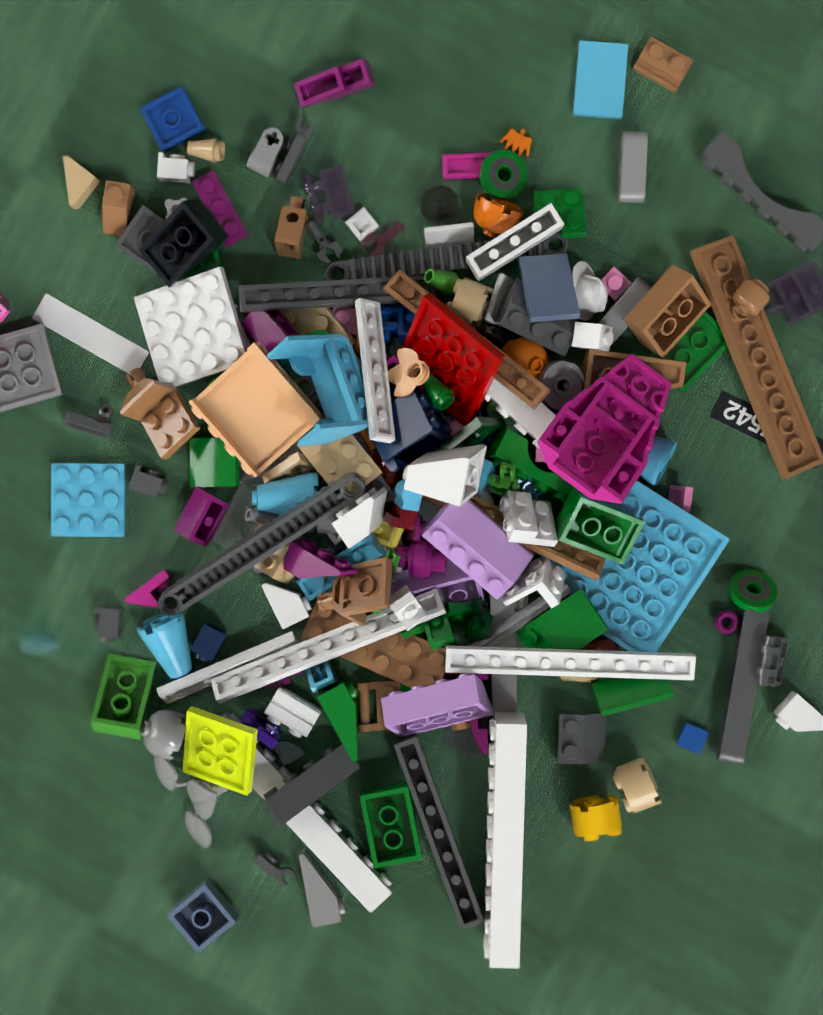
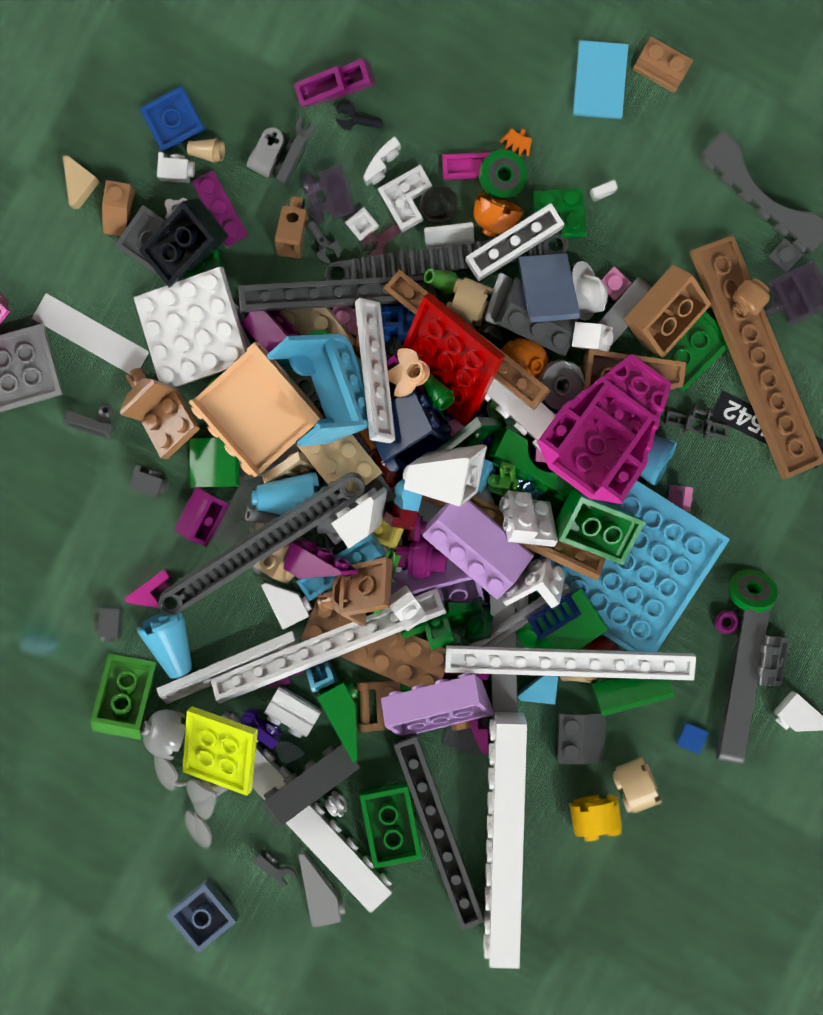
medium azure plate [51,463,126,537] -> none
dark blue brick [190,622,229,662] -> none
light grey beam [618,131,648,203] -> none
none -> white plate [325,791,347,817]
none -> black bar [336,104,383,132]
none -> white slope [363,136,401,186]
none -> white plate [378,165,433,232]
none -> medium azure slope [517,675,558,704]
none -> clear blue slope [526,593,582,640]
none -> white tile [589,180,618,202]
none -> dark grey piece [664,404,730,440]
none -> dark grey plate [767,238,803,274]

